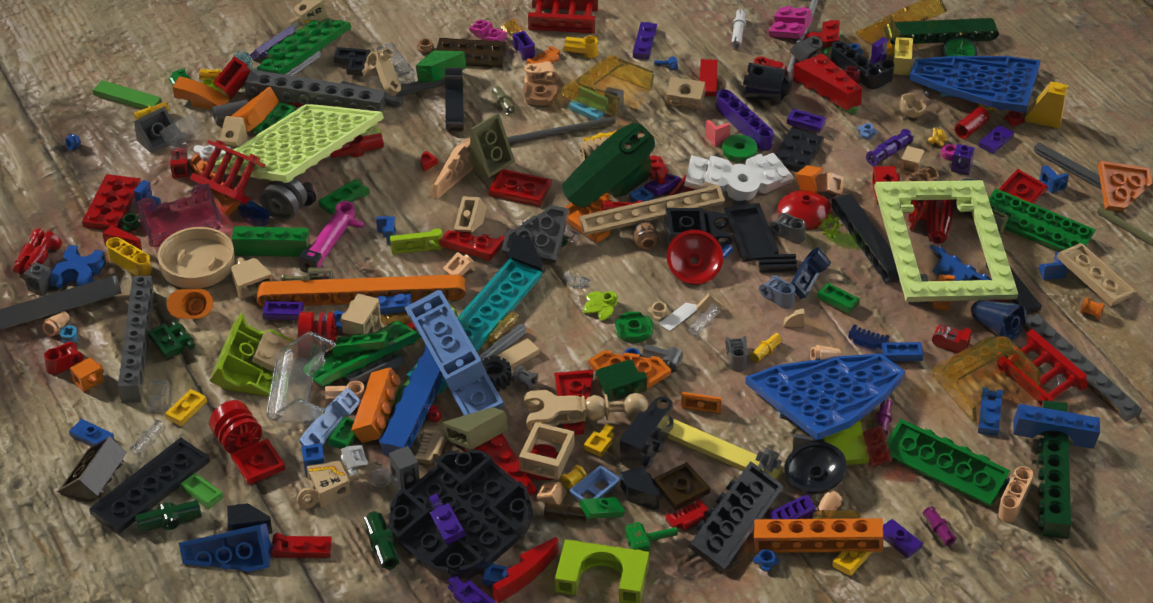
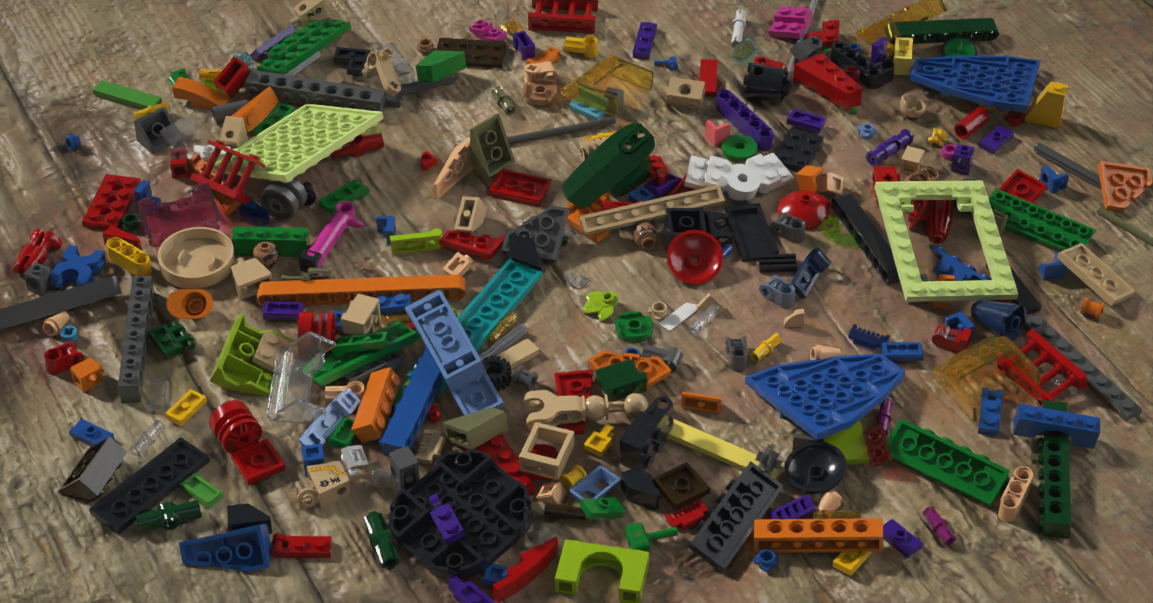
black beam [445,67,464,130] -> none
green plate [817,282,860,314] -> none
none -> medium nougat head [253,242,279,270]
none -> rock [730,36,759,62]
none -> blue bracket [945,312,975,341]

